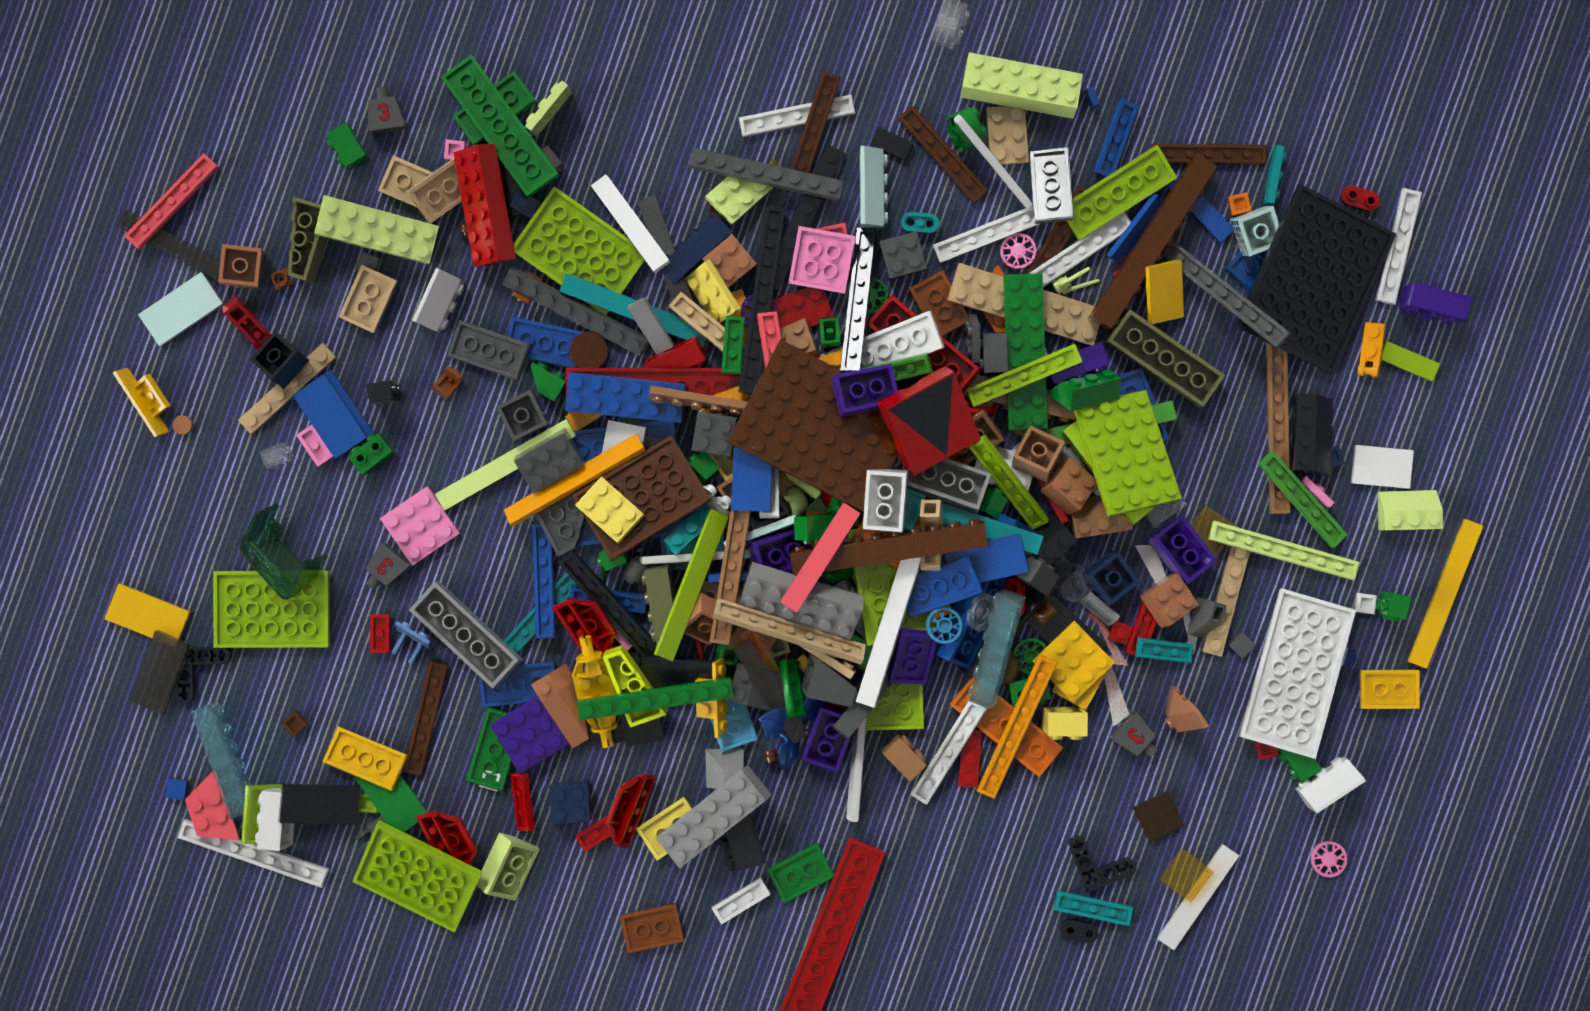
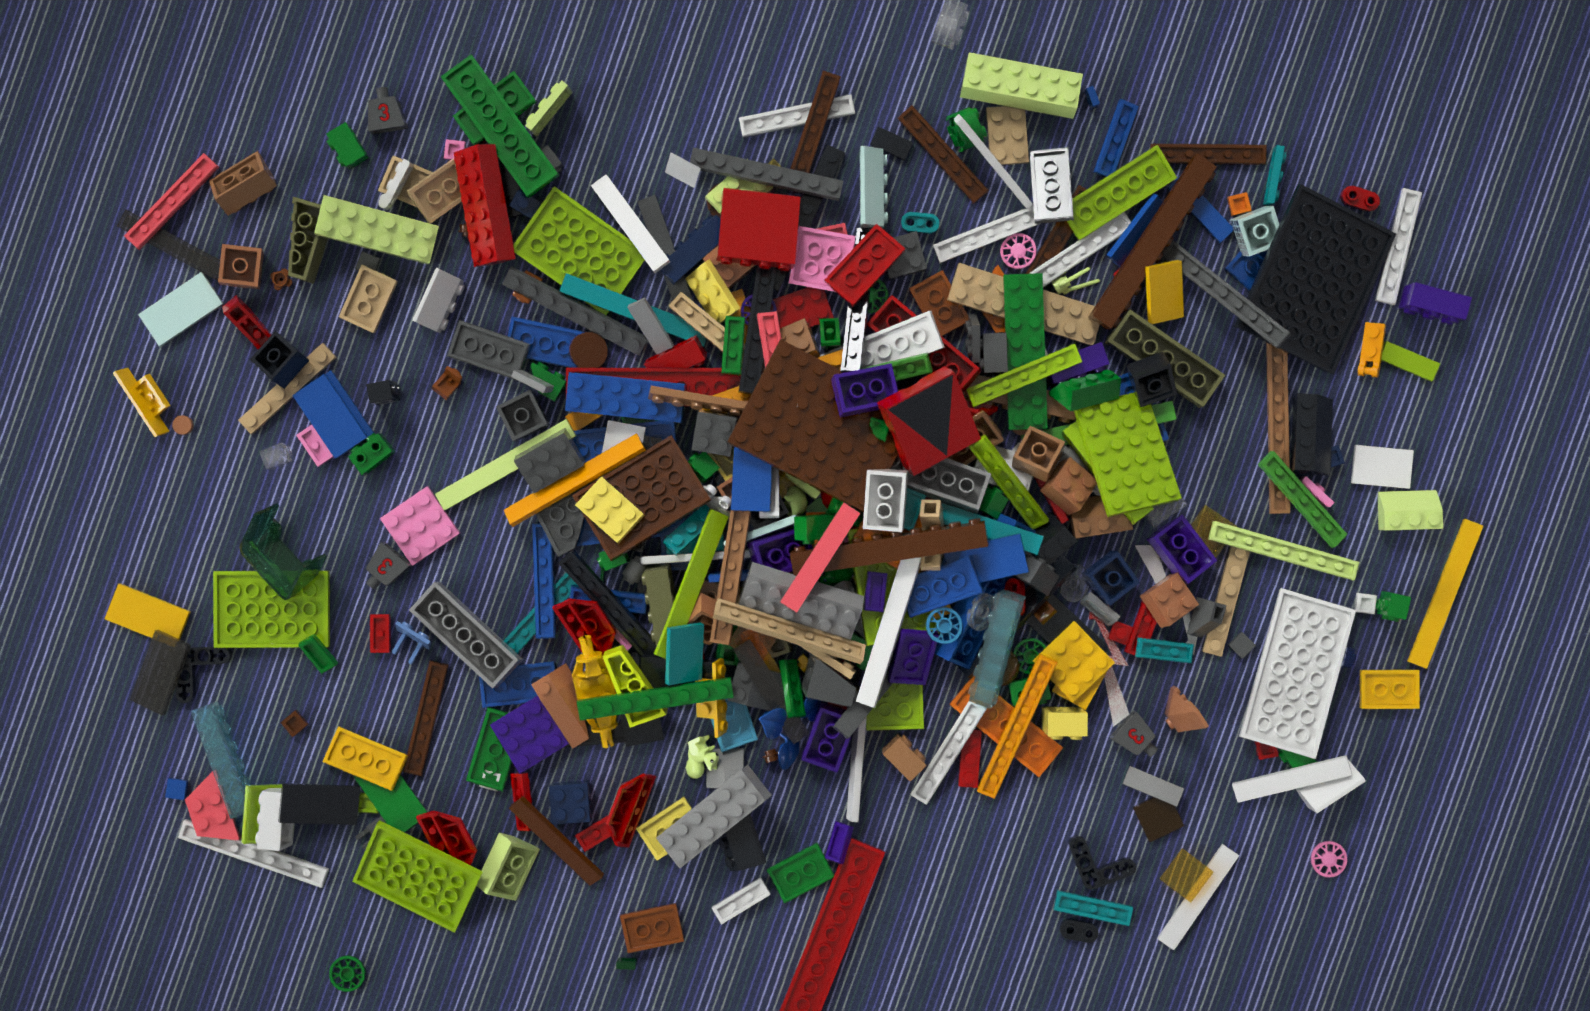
none -> medium nougat slope [209,151,277,216]
none -> green tile [298,634,338,674]
none -> green wheel [329,955,366,992]
none -> white hinge [378,159,414,210]
none -> reddish brown tile [509,796,604,886]
none -> light grey tile [511,370,554,393]
none -> dark green tile [616,957,637,970]
none -> white sticker [665,153,701,188]
none -> teal tile [665,622,704,685]
none -> yellowish green animal [685,735,719,779]
none -> red panel [716,188,801,271]
none -> red plate [824,224,905,307]
none -> dark purple tile [825,821,854,864]
none -> dark purple tile [863,571,887,612]
none -> green tile [870,417,889,442]
none -> light grey tile [1123,766,1184,807]
none -> black slope [1126,352,1177,407]
none -> white tile [1232,755,1352,803]

